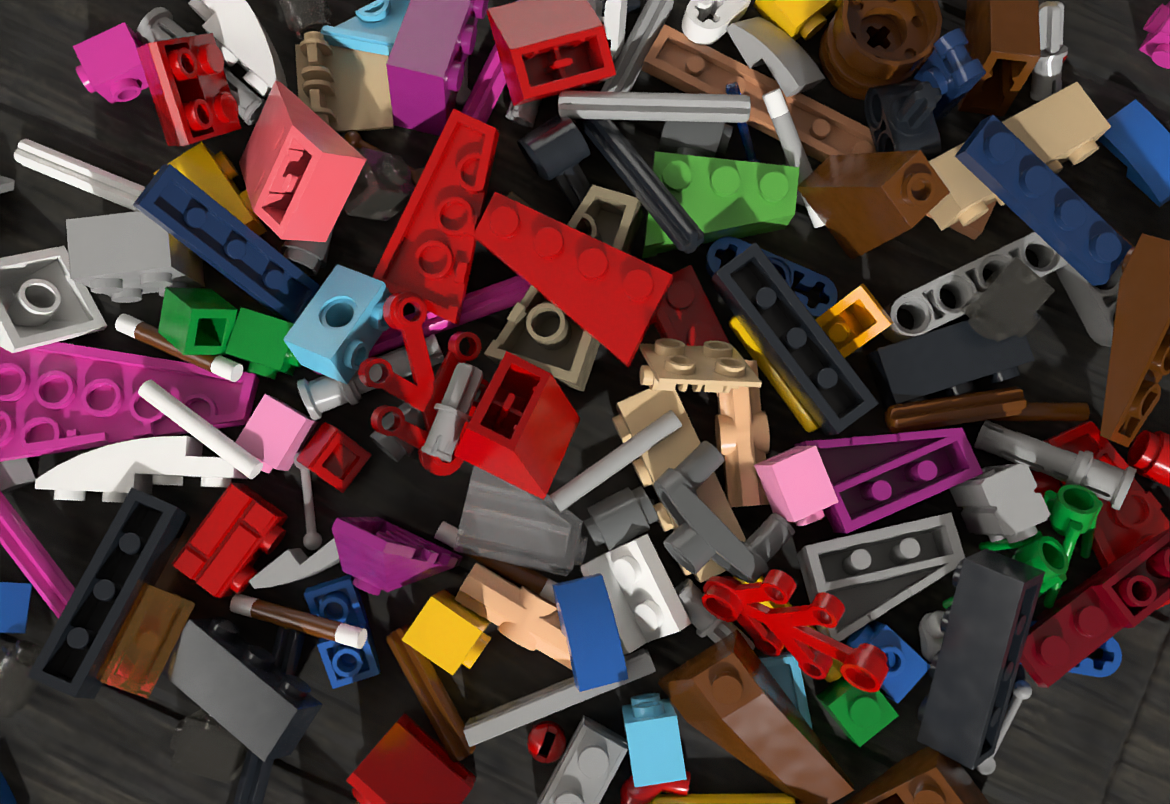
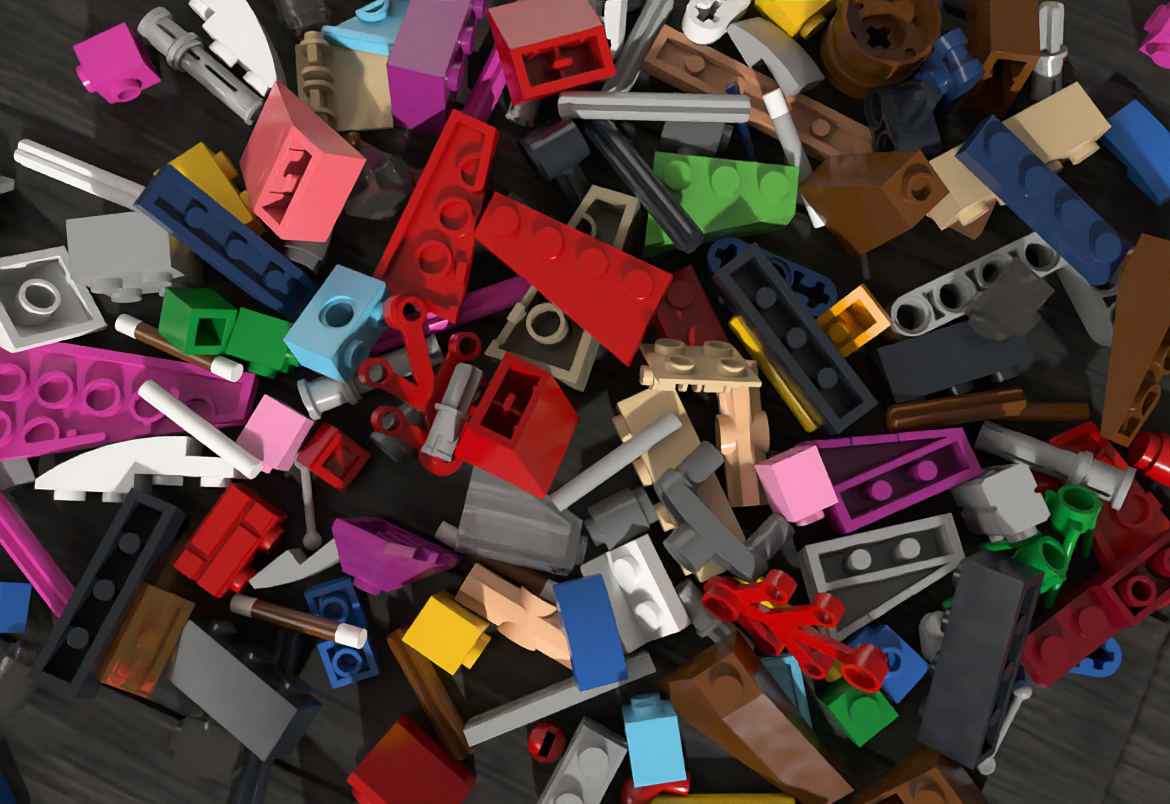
red slope [136,33,241,146] -> none

